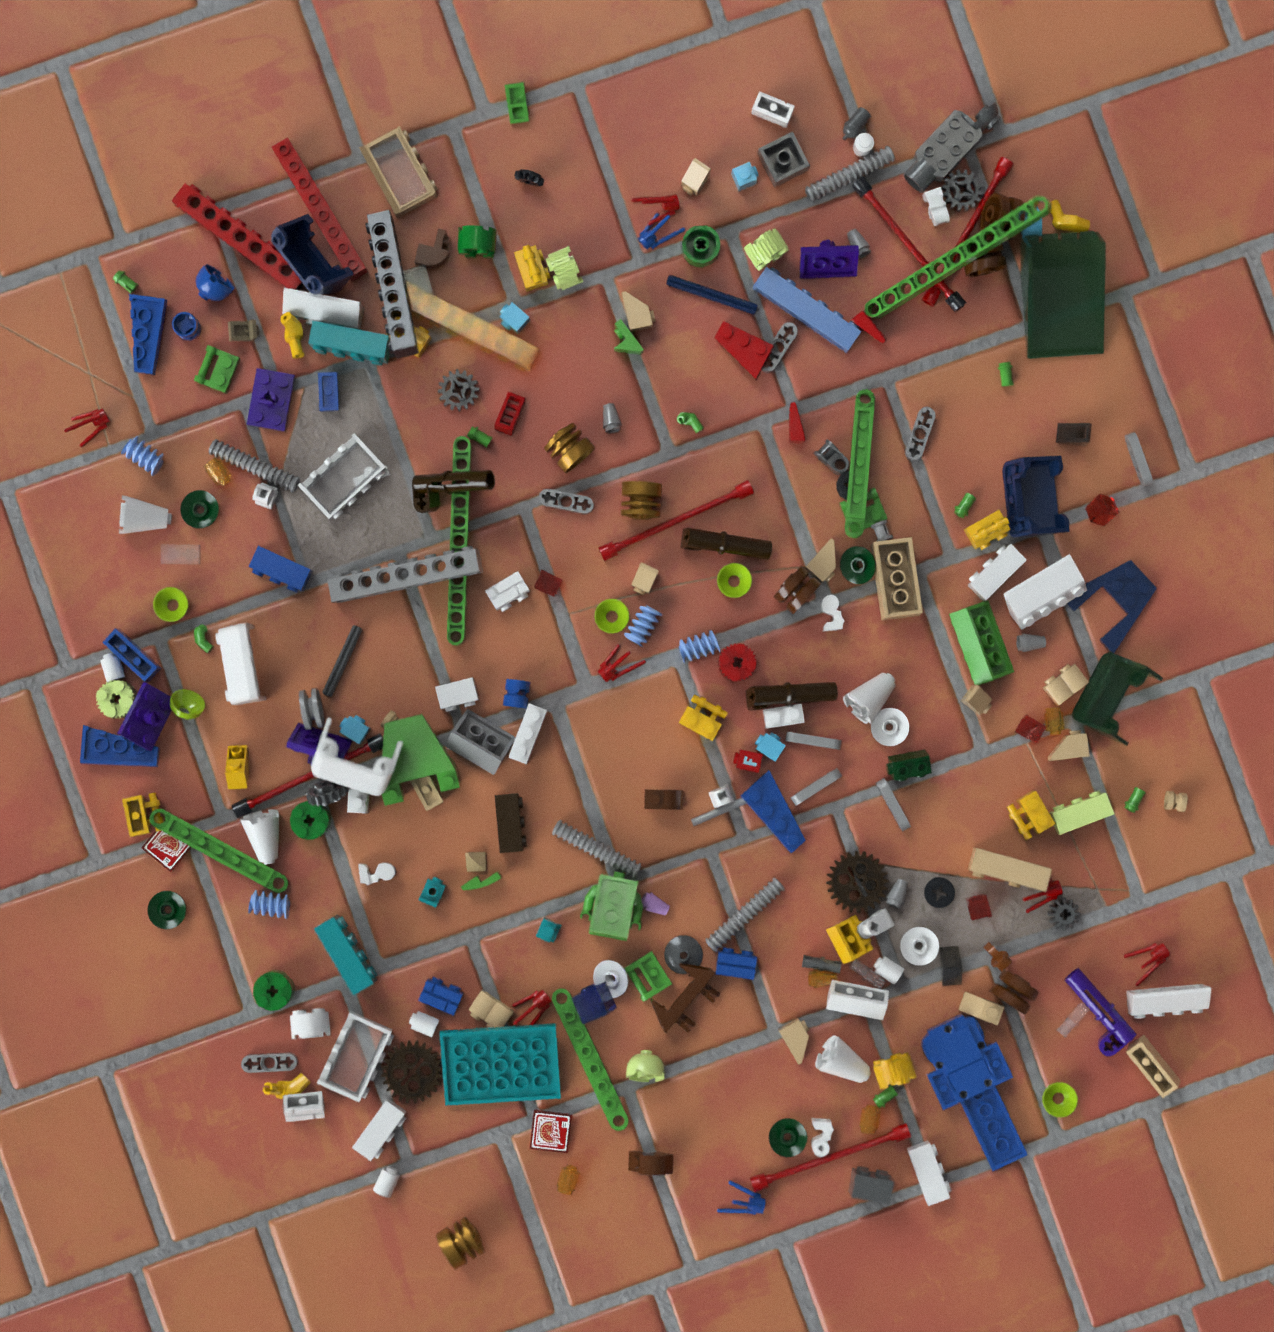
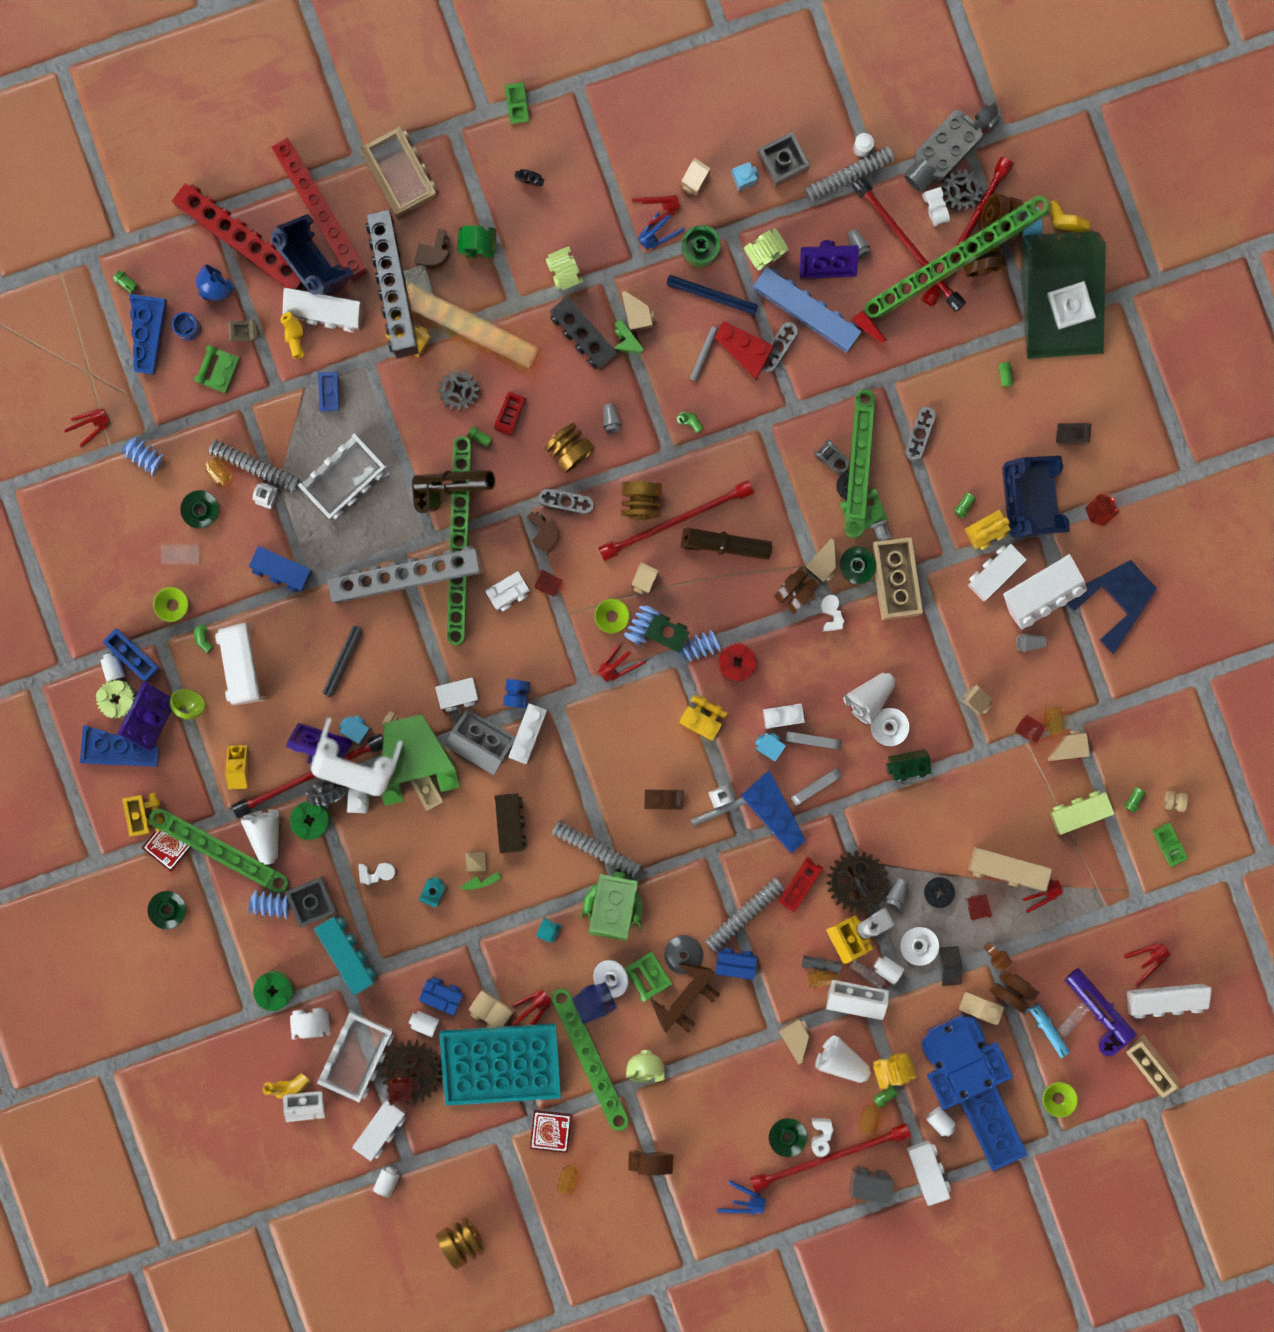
white cone [119,495,172,534] -> none
light grey beam [241,1052,298,1073] -> none
dark purple plate [247,368,295,432] -> none
light grey wheel [299,688,324,730] -> none
teal brick [308,321,391,366] -> none
medium azure brick [500,302,530,334] -> none
yellow brick [514,245,550,292] -> none
lavender cone [642,892,670,916] -> none
lime piece [717,563,752,598] -> none
red brick [733,749,763,773] -> none
dark brown piece [745,682,838,710] -> none
white brick [751,91,795,128] -> none
red slope [789,402,806,443] -> none
dark grey piece [842,107,871,140] -> none
light grey beam [876,778,911,832] -> none
bright green slope [949,600,1014,685] -> none
yellow brick [1007,790,1055,840] -> none
tan brick [1043,664,1089,706] -> none
dark grey gear [1047,897,1081,931] -> none
clear green windscreen [1072,652,1163,746] -> none
light grey beam [1125,432,1153,487] -> none
none -> dark grey brick [285,876,338,928]
none -> clear red panel [387,1077,412,1106]
none -> reddish brown brick [527,511,559,555]
none -> black brick [550,296,618,371]
none -> dark green brick [645,613,690,653]
none -> light grey bar [689,326,719,382]
none -> red plate [778,857,823,913]
none -> white brick [926,1106,956,1137]
none -> medium azure pin [1029,1003,1071,1058]
none -> white tile [1047,281,1096,330]
none -> bright green slope [1152,822,1188,867]

